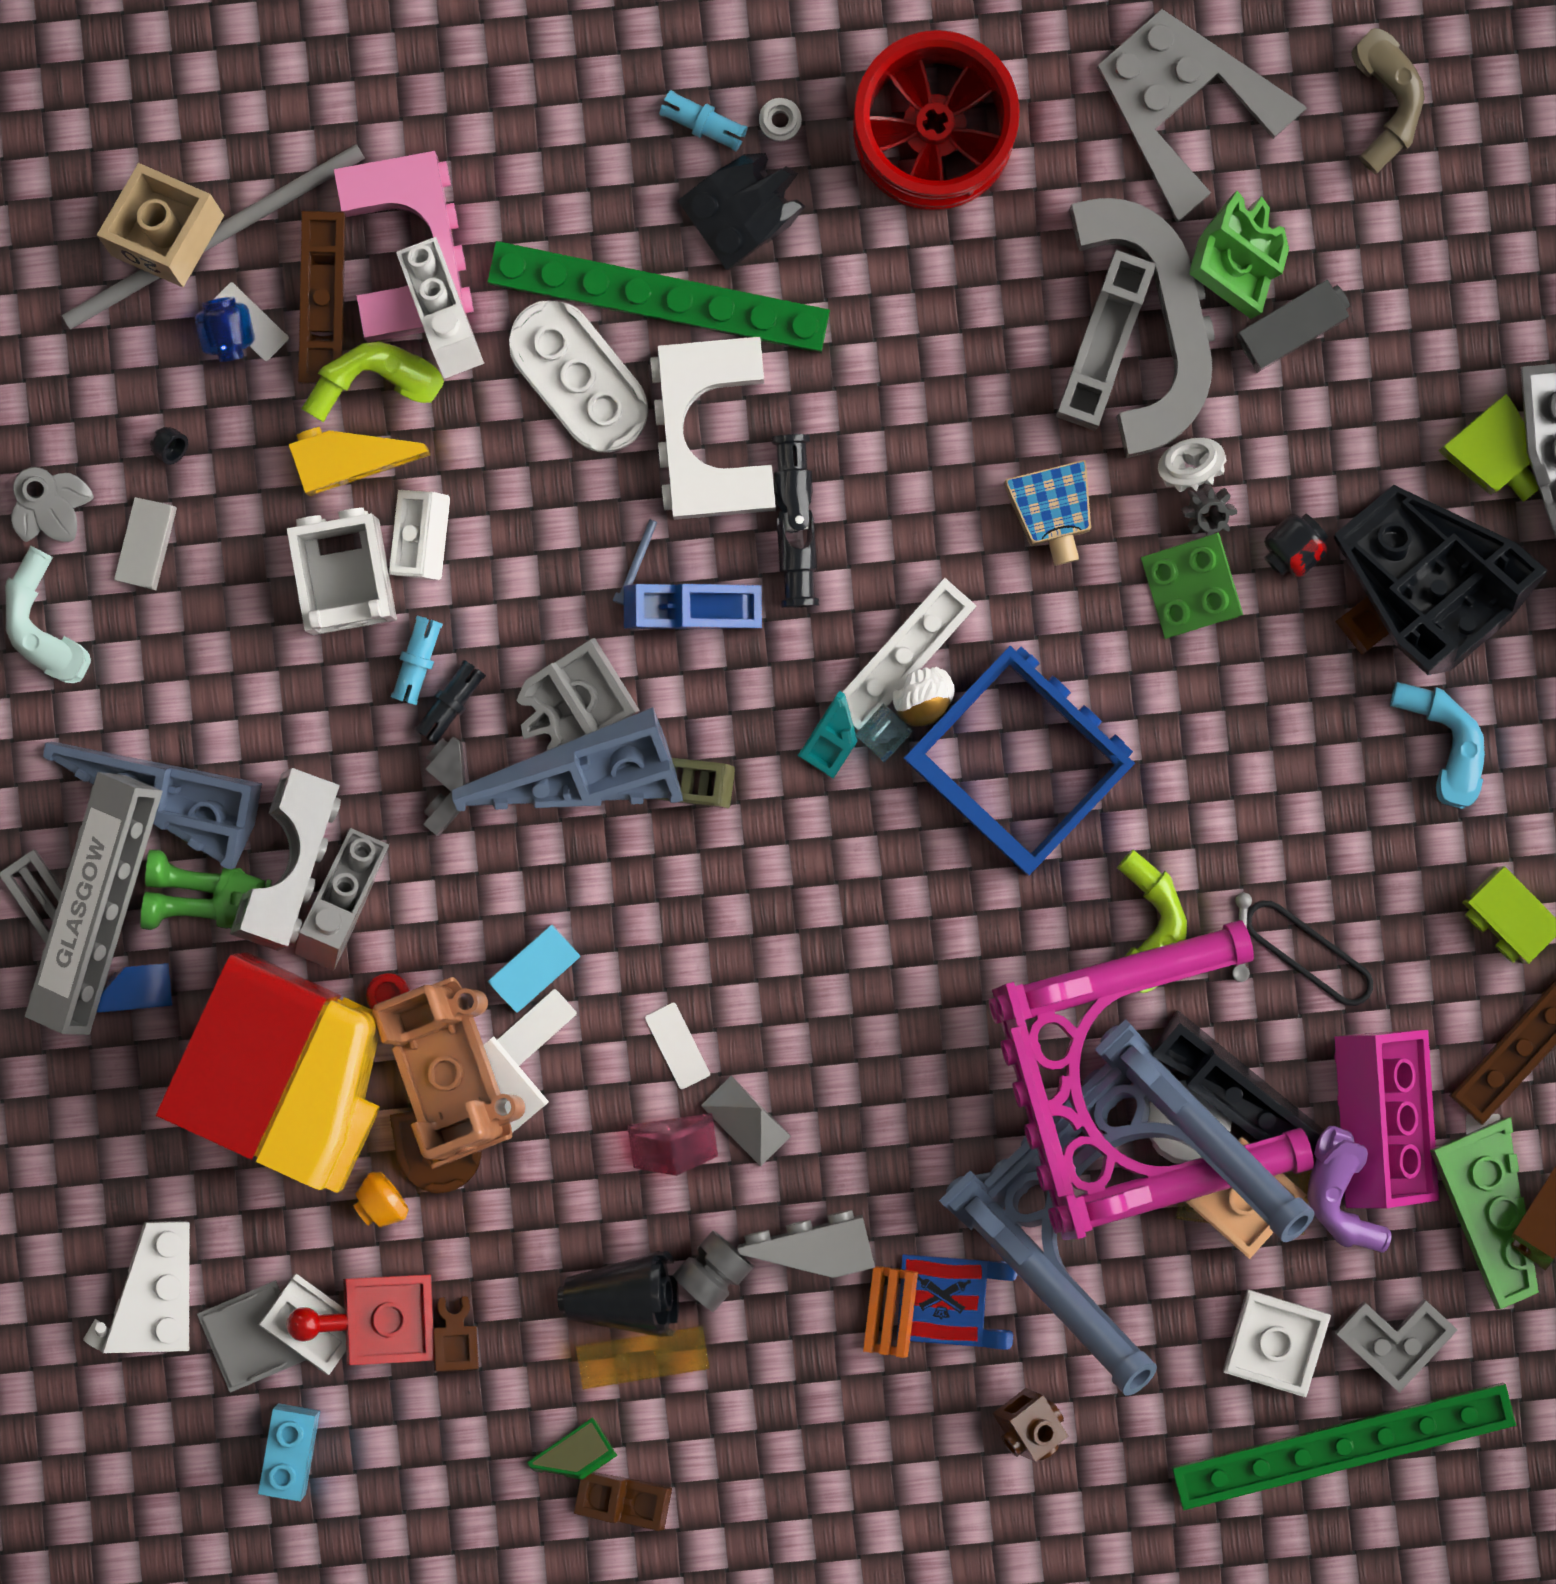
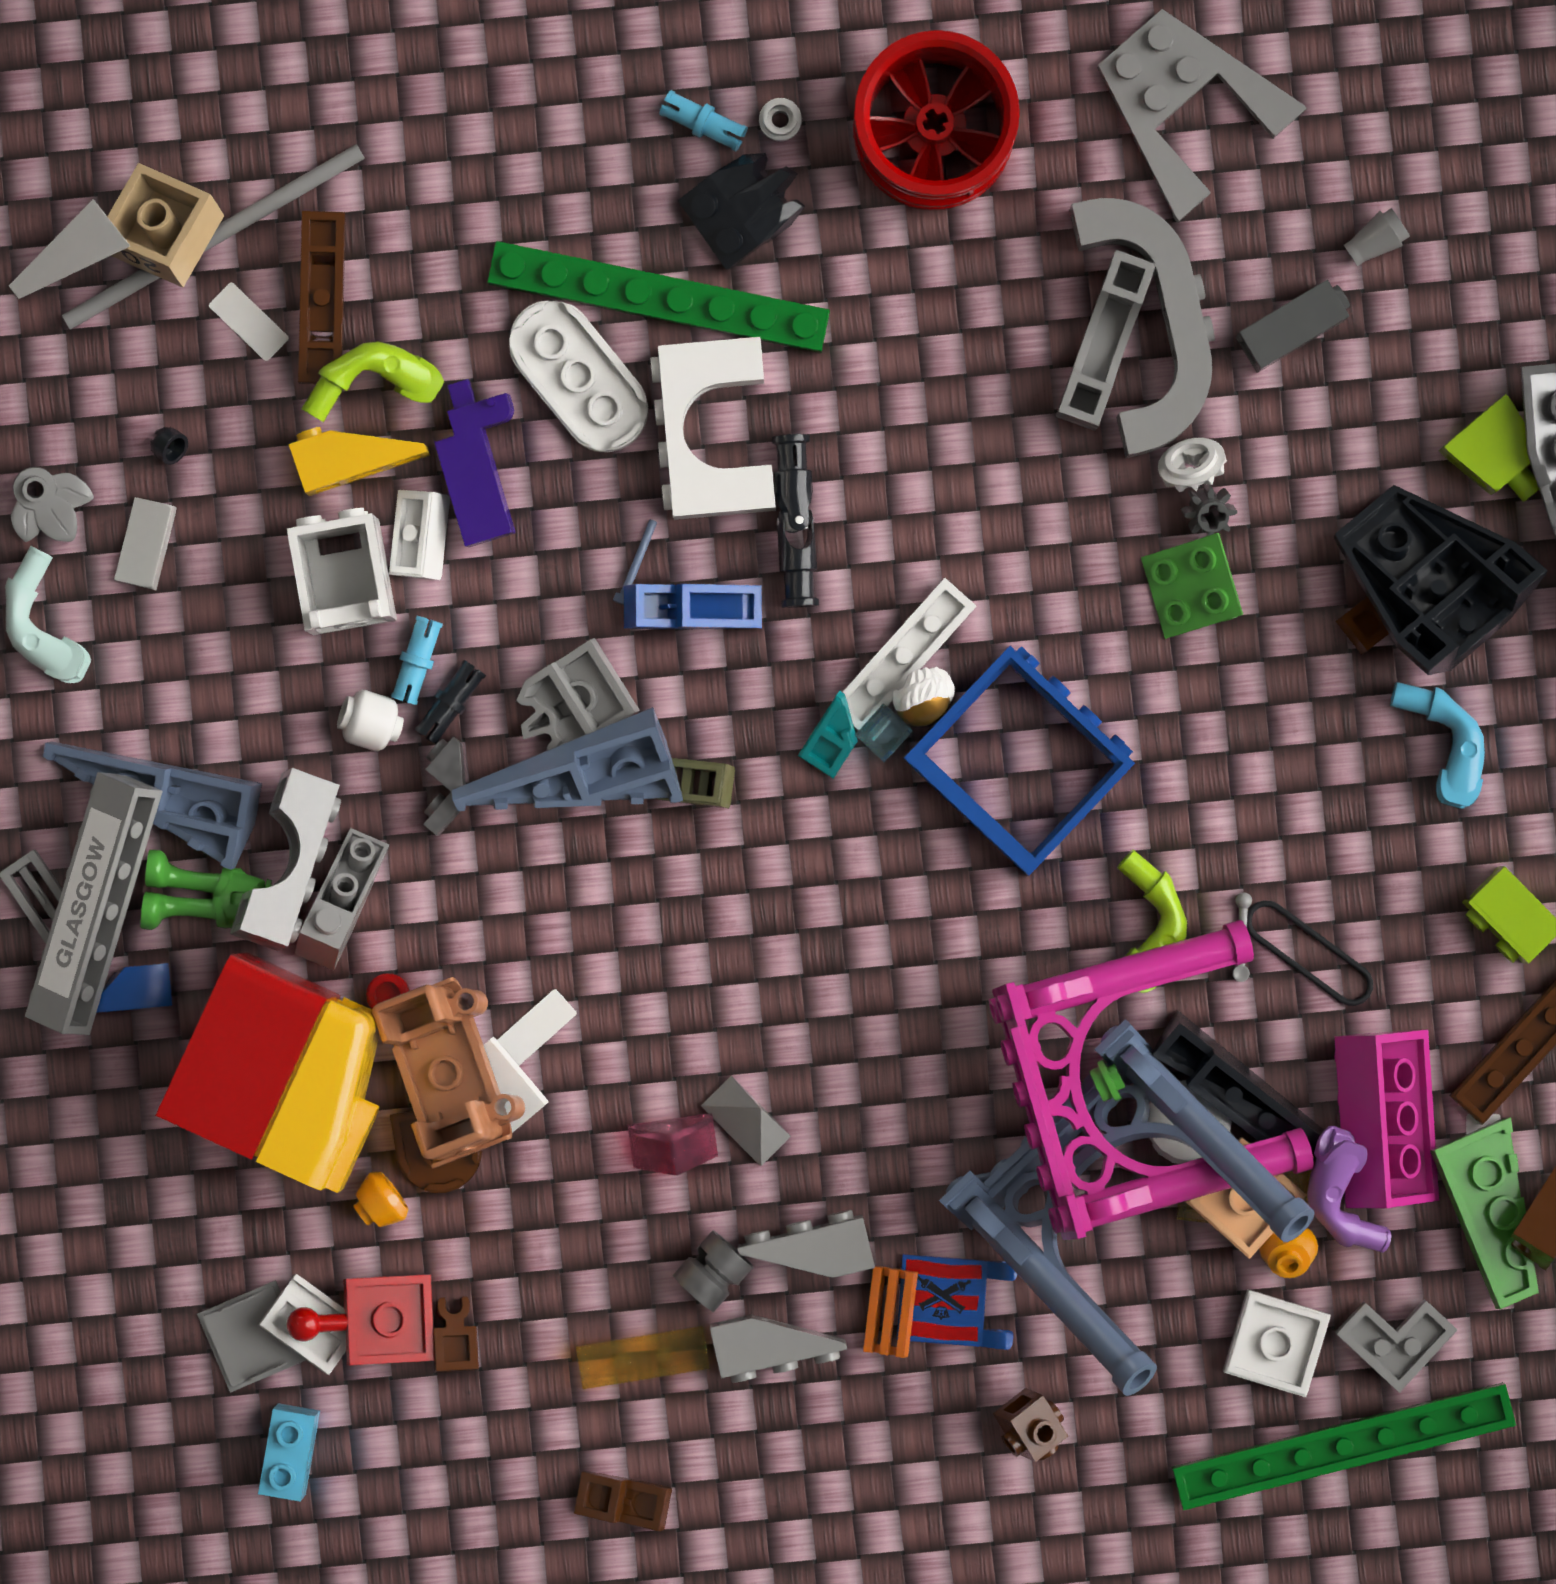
white hand [83,1319,110,1351] -> none
white wing [101,1221,190,1353] -> none
clear blue head [194,296,255,362] -> none
bright pink arch [334,151,474,342] -> none
white slope [396,237,484,379] -> none
medium azure slope [487,924,581,1013] -> none
olive tile [527,1418,617,1480] -> none
black cone [557,1251,679,1337] -> none
white sticker [645,1003,710,1089] -> none
torso [1004,460,1091,566] -> none
bright green plate [1189,191,1289,319] -> none
black head [1264,514,1329,577] -> none
dark tan piece [1351,28,1425,174] -> none
none -> white sticker [9,199,130,299]
none -> white head [337,690,404,751]
none -> dark purple piece [434,379,516,547]
none -> light grey slope [710,1314,847,1383]
none -> bright green plate [1089,1060,1126,1102]
none -> light orange cone [1259,1228,1318,1278]
none -> light grey cone [1344,208,1410,266]

